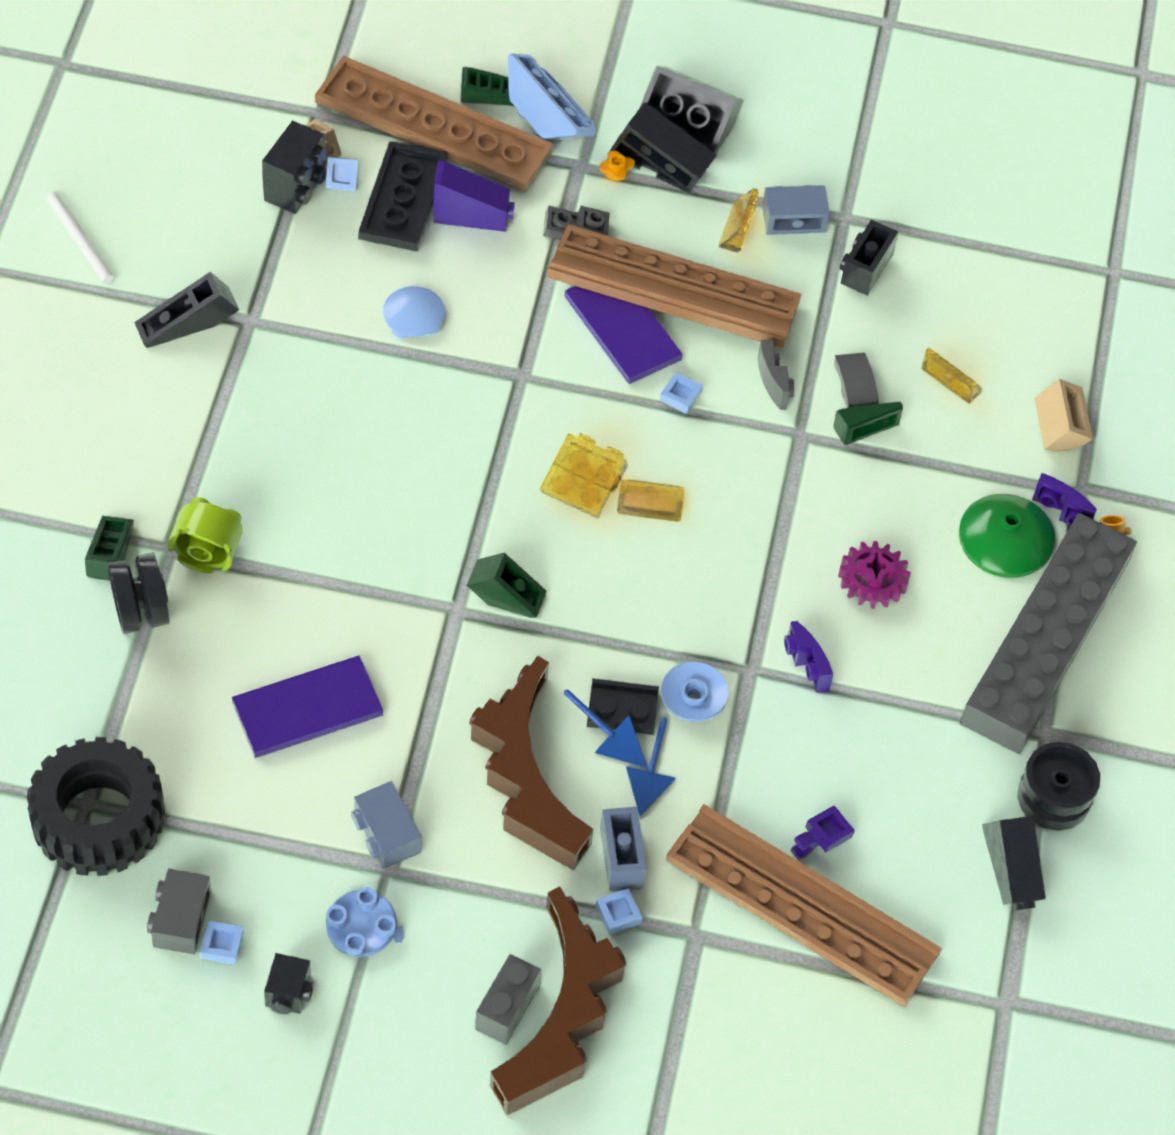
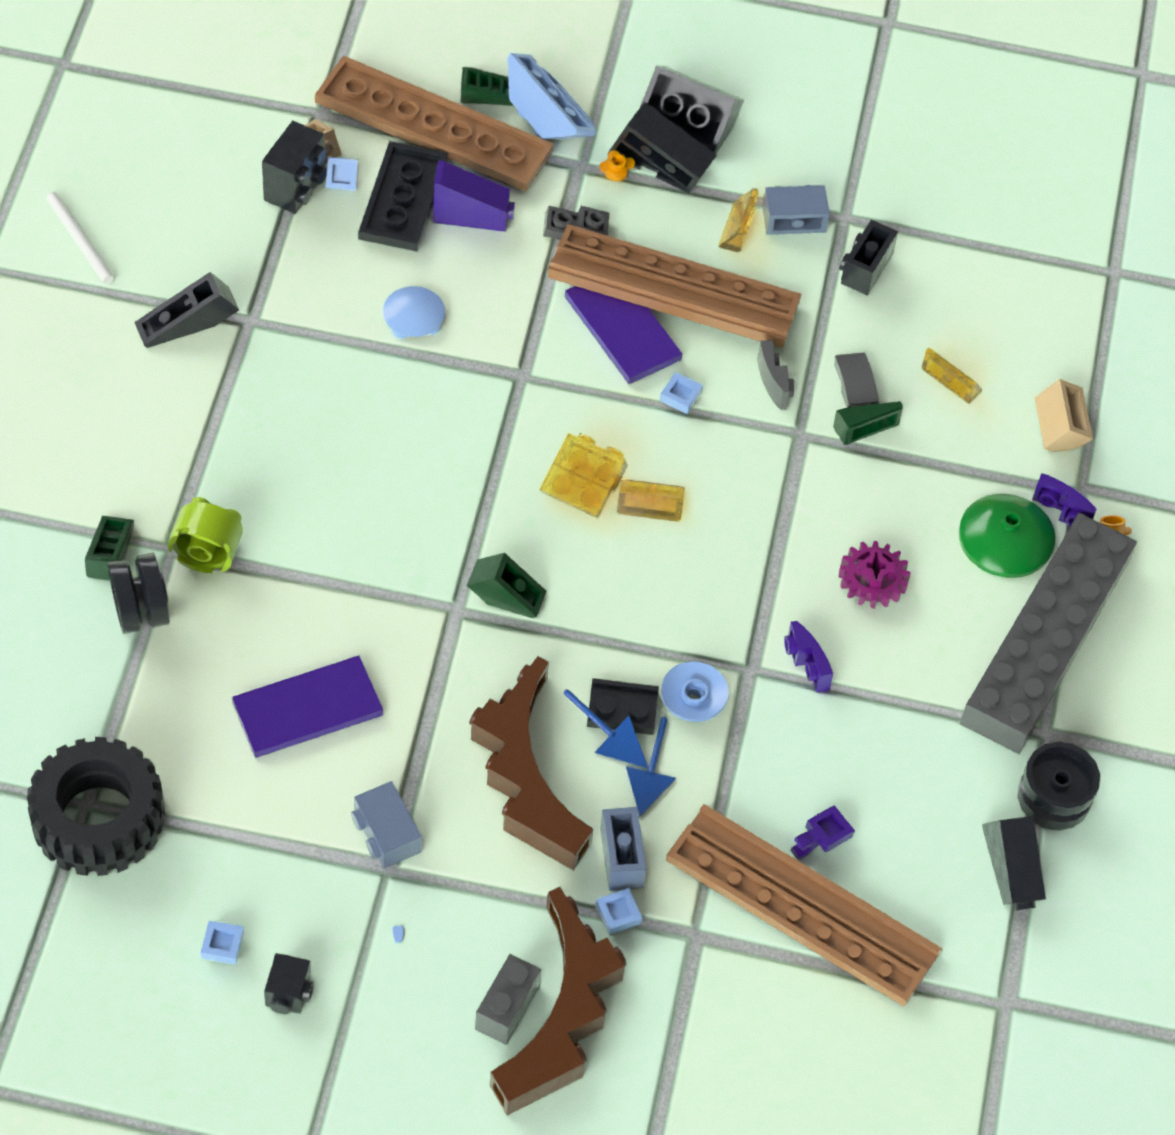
dark grey brick [147,868,212,955] -> none
light blue dish [326,887,397,957] -> none

